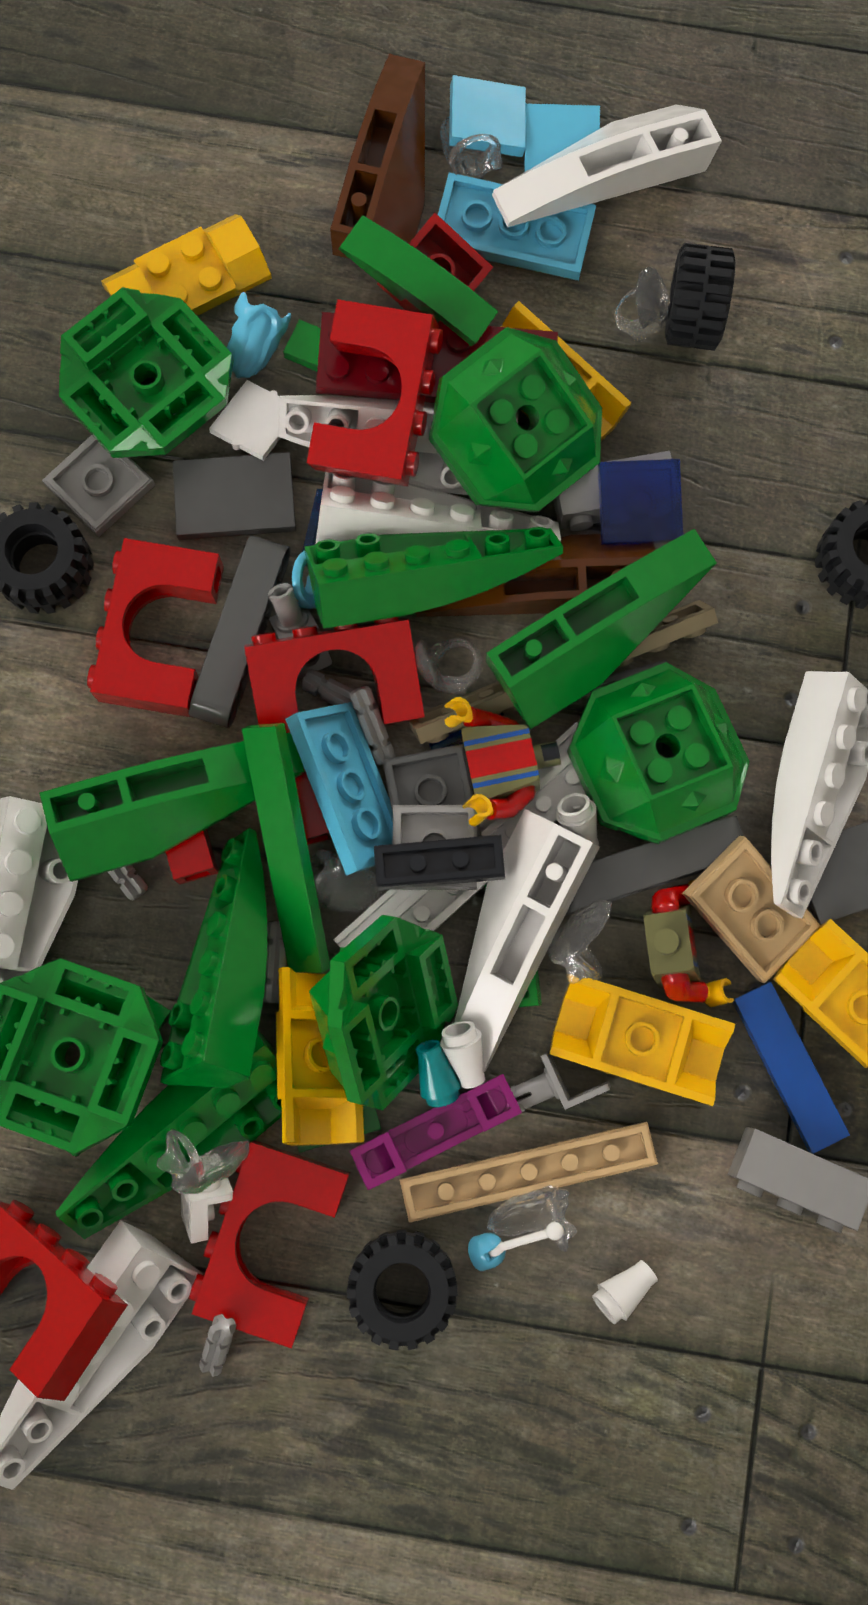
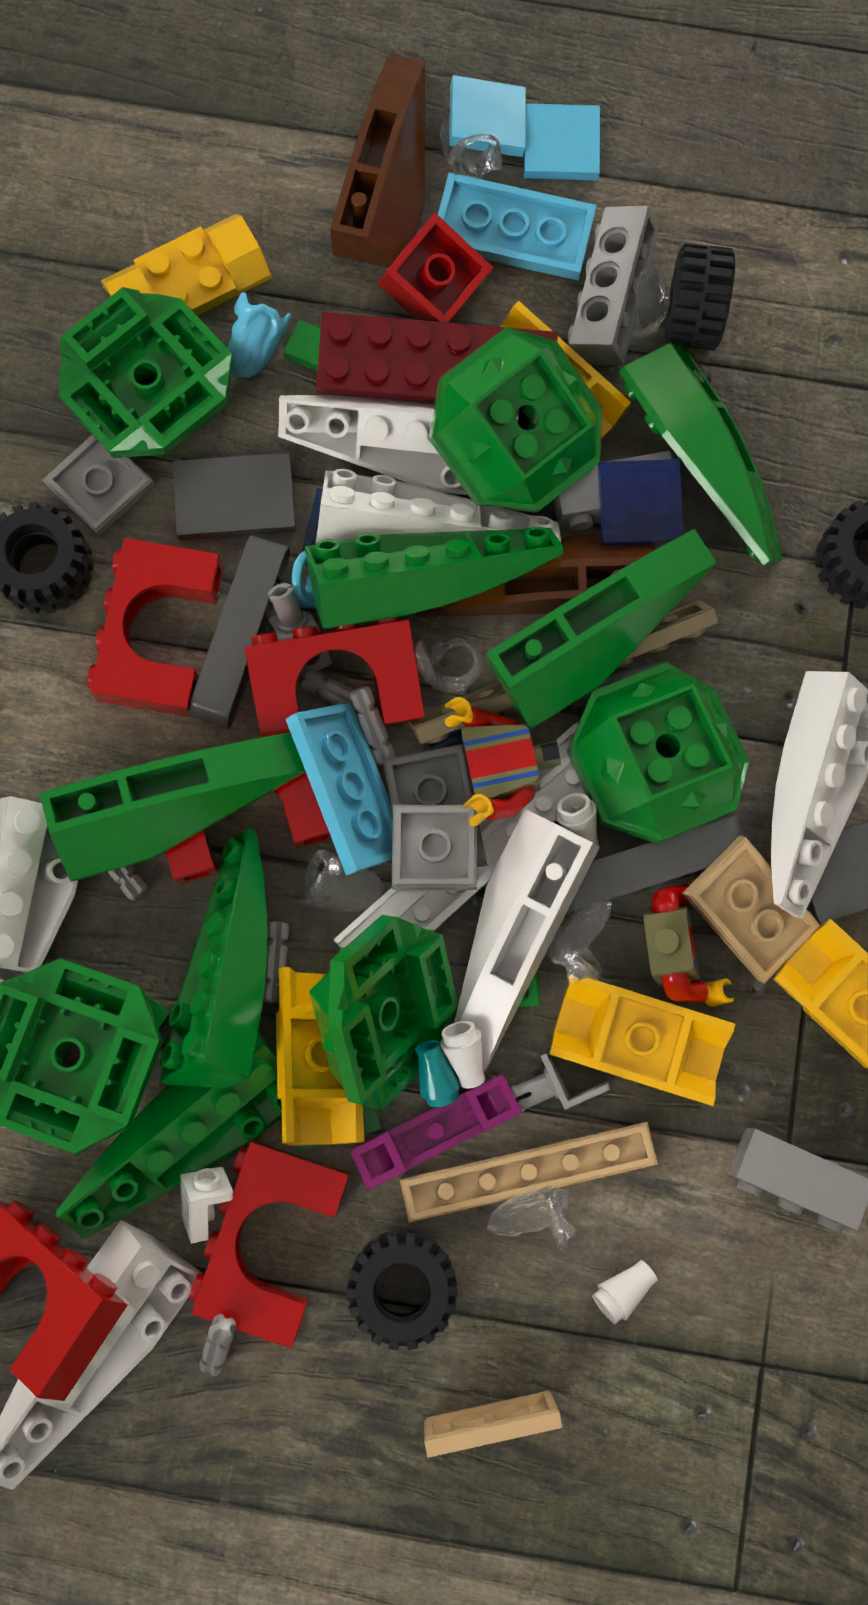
clear piece [156,1129,250,1194] -> none
white piece [209,380,281,461] -> none
green tile [242,723,330,973] -> none
red arch [306,299,443,487] -> none
green slope [338,215,499,347] -> none
black tile [374,835,505,891] -> none
hinge [468,1222,564,1271] -> none
white wedge [492,105,722,227] -> none
blue tile [732,982,850,1154] -> none
none -> tan tile [424,1391,563,1458]
none -> light grey brick [568,206,659,366]
none -> green wedge [618,343,783,566]

